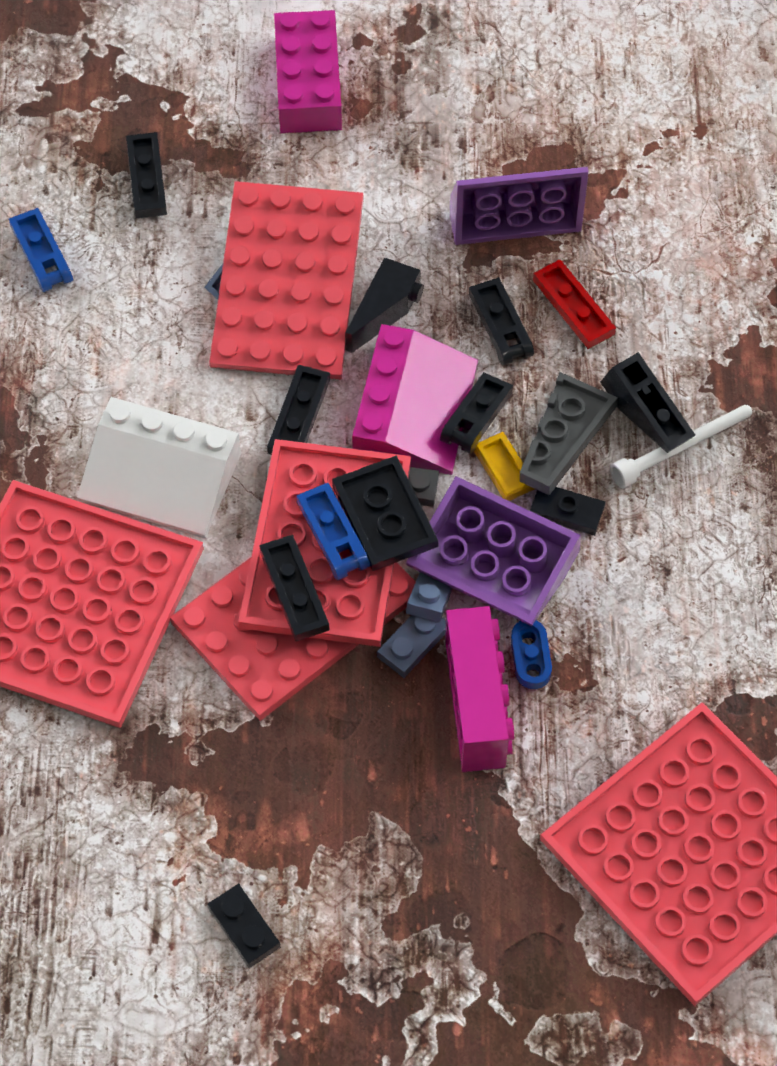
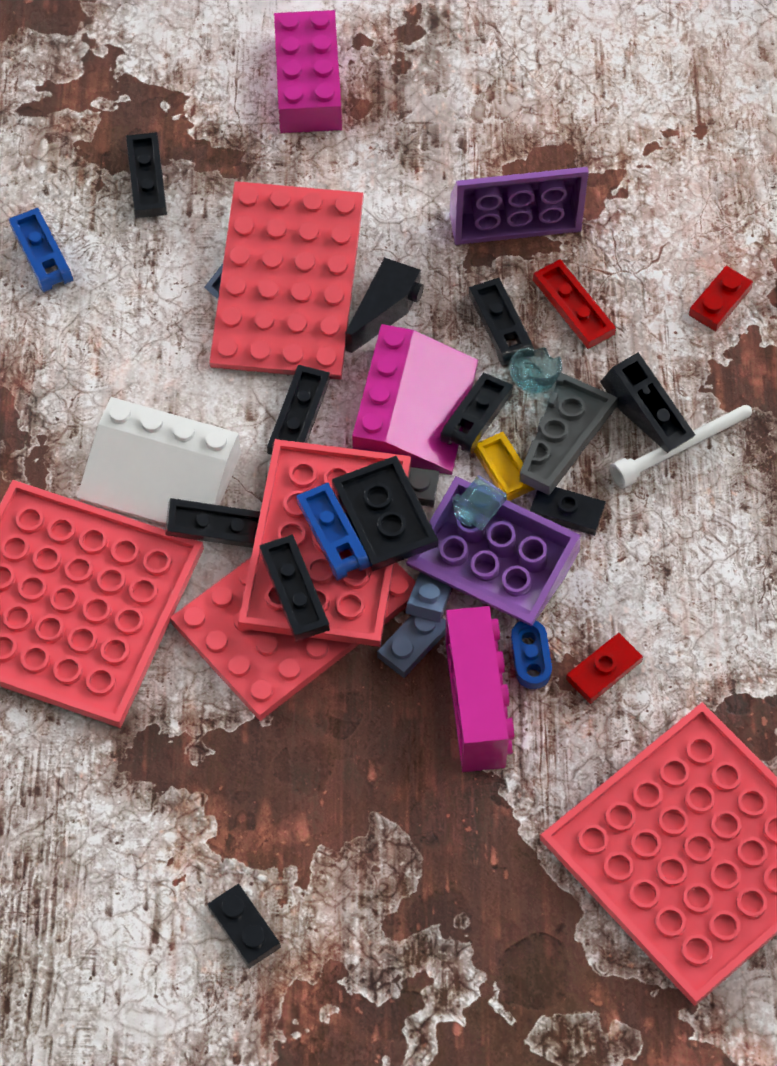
none -> black plate [165,498,260,548]
none -> clear light blue bracket [452,475,507,531]
none -> clear light blue hair [509,347,563,394]
none -> red plate [566,632,643,704]
none -> red plate [689,265,753,332]

